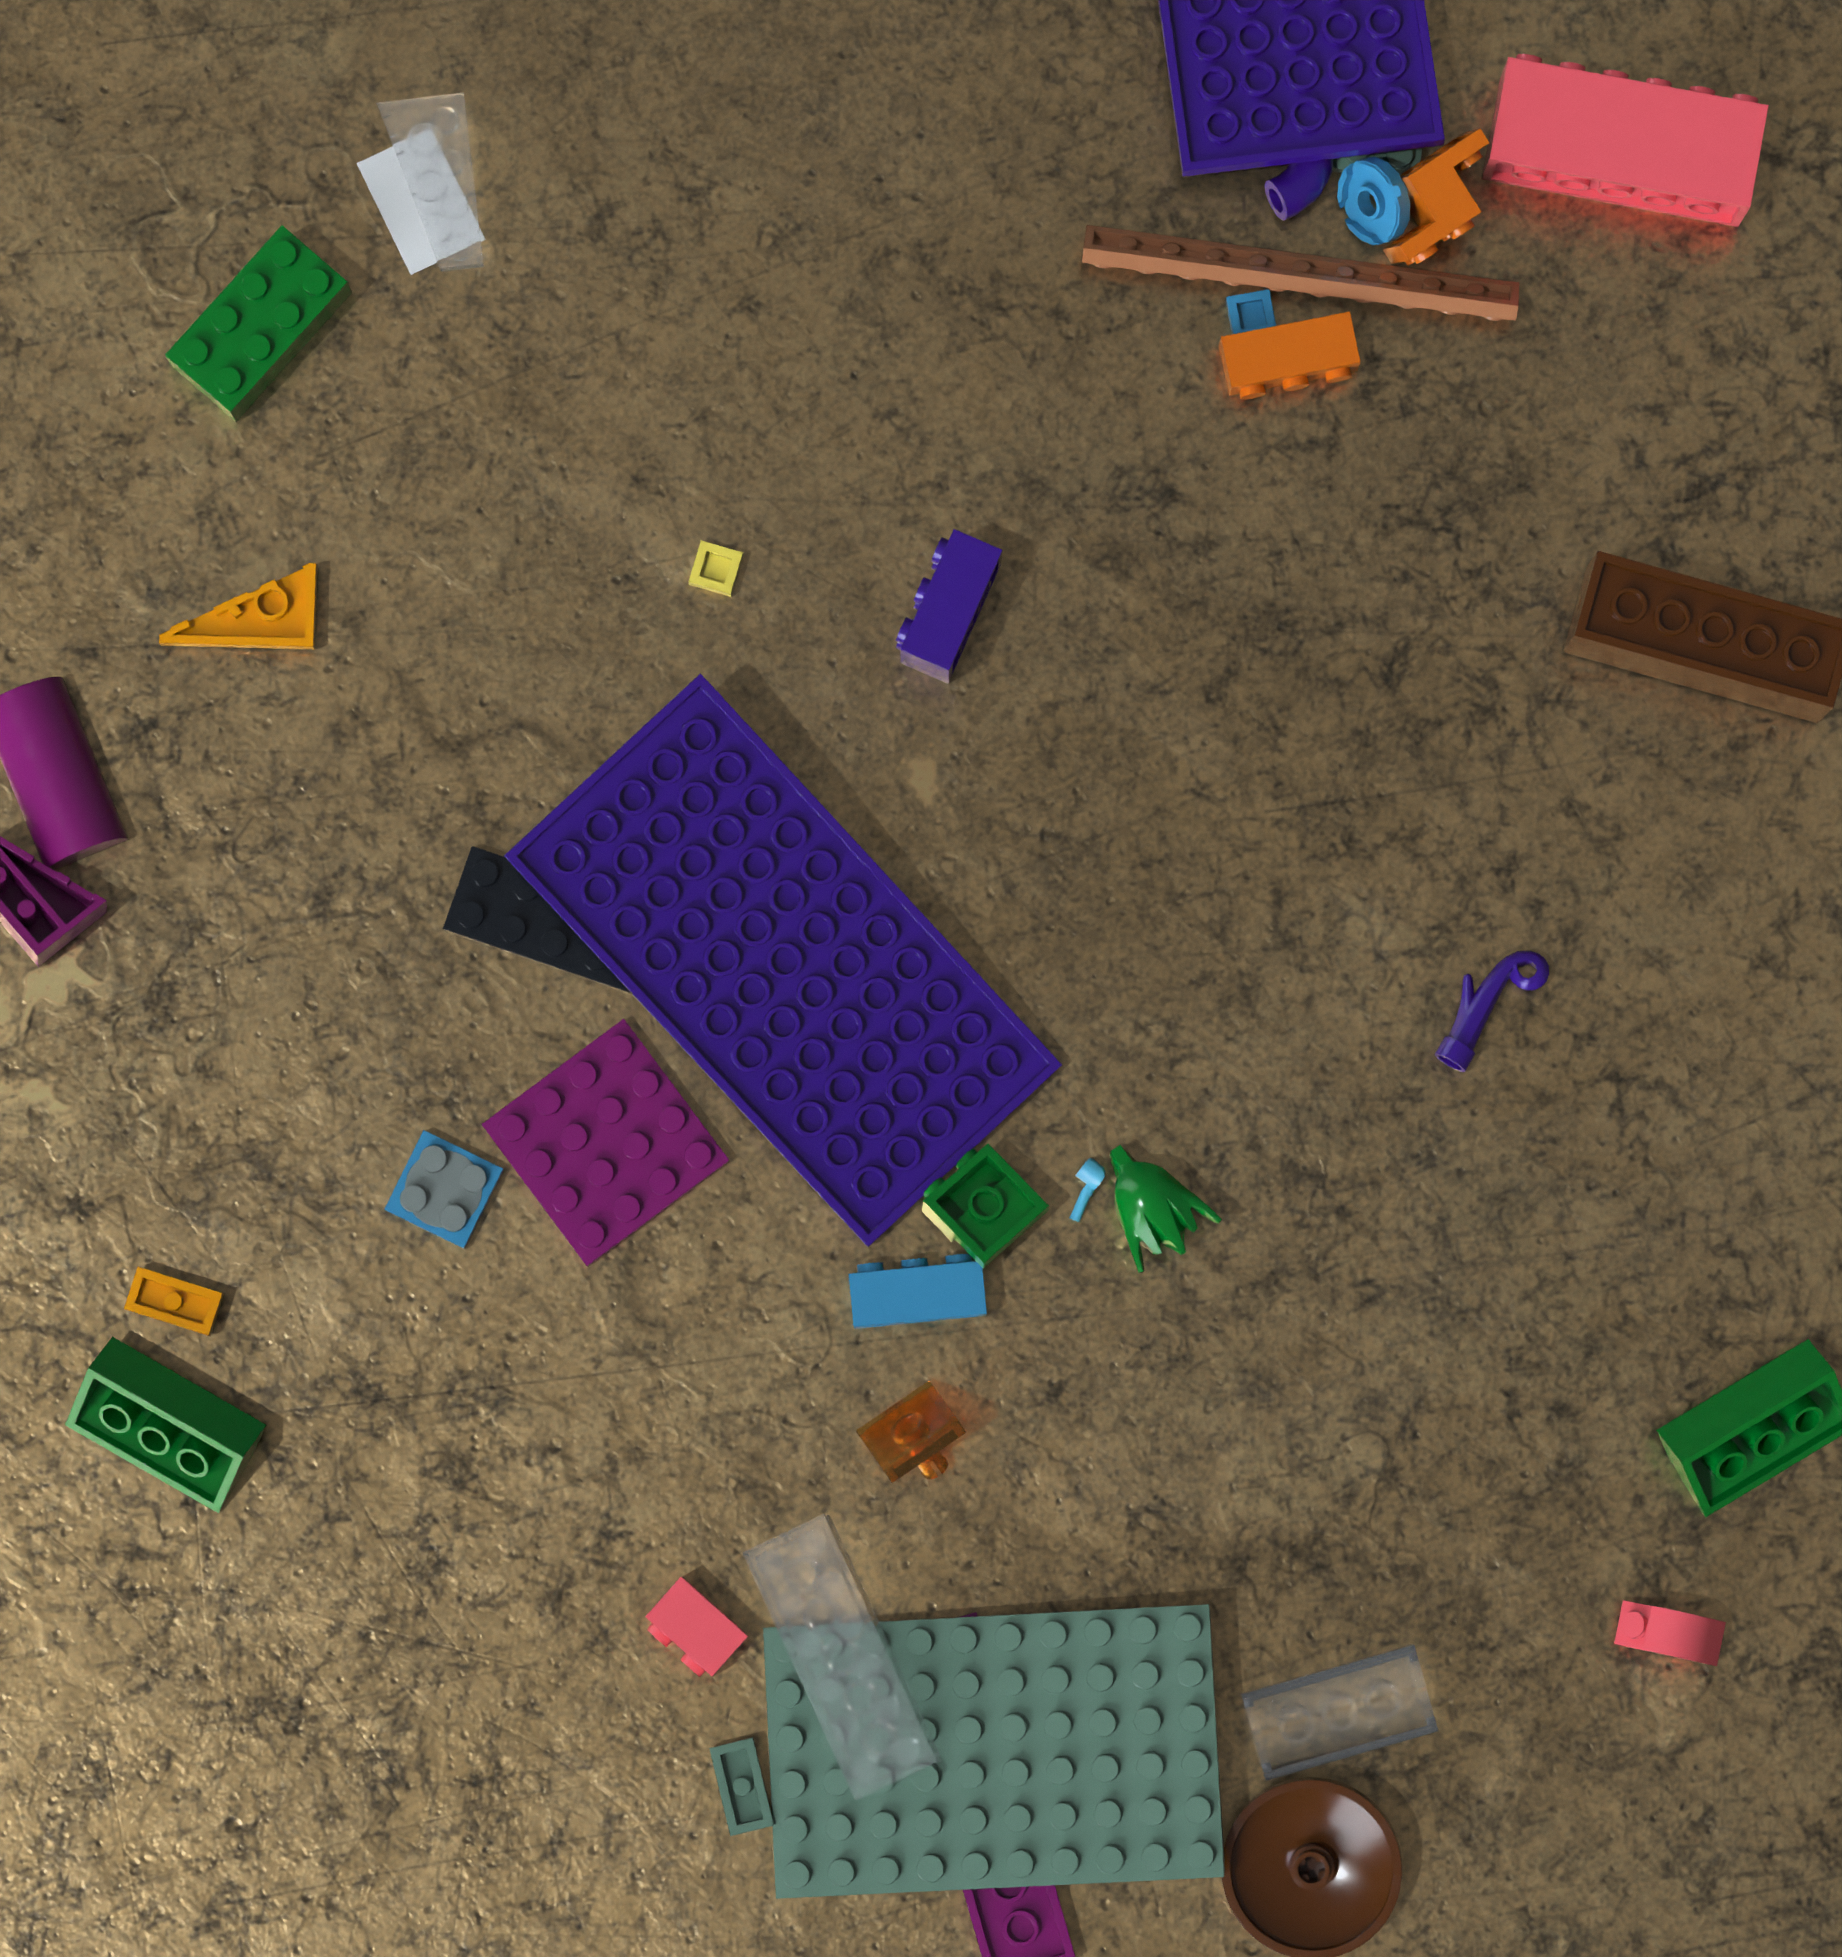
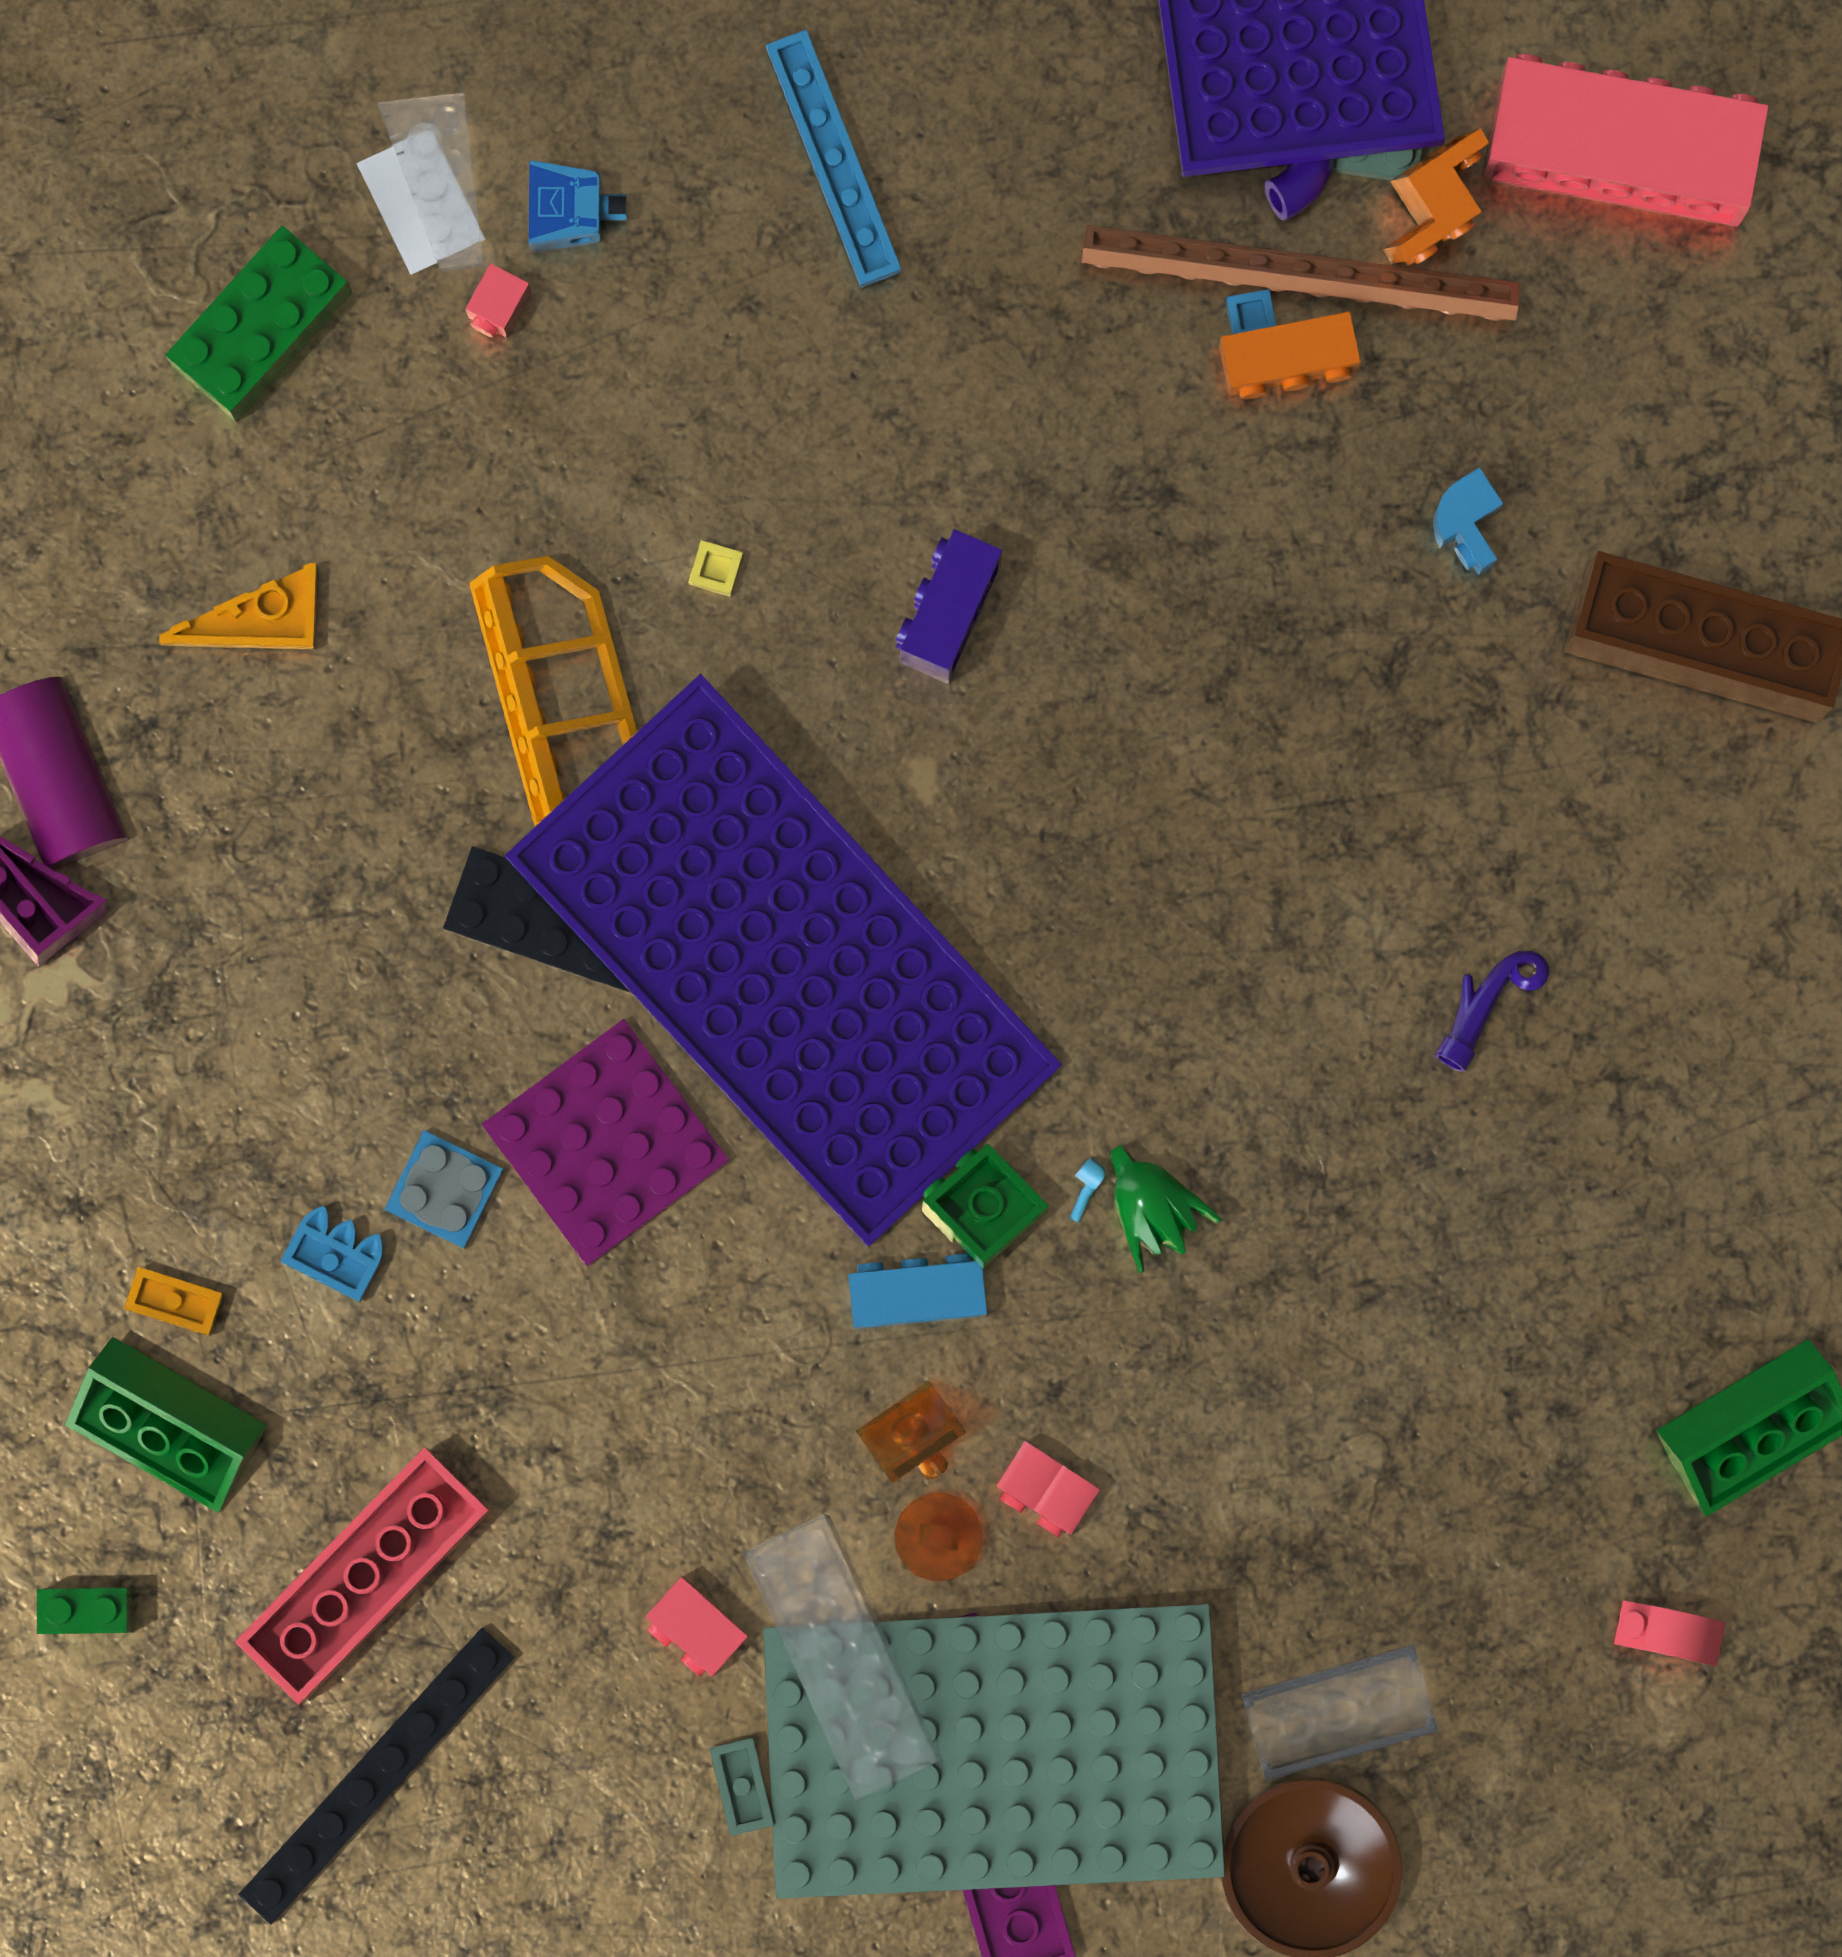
dark azure tile [1337,157,1410,245] -> none
none -> green brick [37,1588,133,1634]
none -> coral brick [234,1447,492,1705]
none -> black plate [238,1627,516,1925]
none -> dark azure plate [280,1206,382,1303]
none -> coral brick [465,263,532,338]
none -> light orange plate [469,556,637,827]
none -> torso [529,161,627,252]
none -> dark azure plate [766,30,901,288]
none -> clear orange tile [894,1493,983,1582]
none -> coral brick [996,1441,1100,1538]
none -> dark azure brick [1433,467,1503,576]

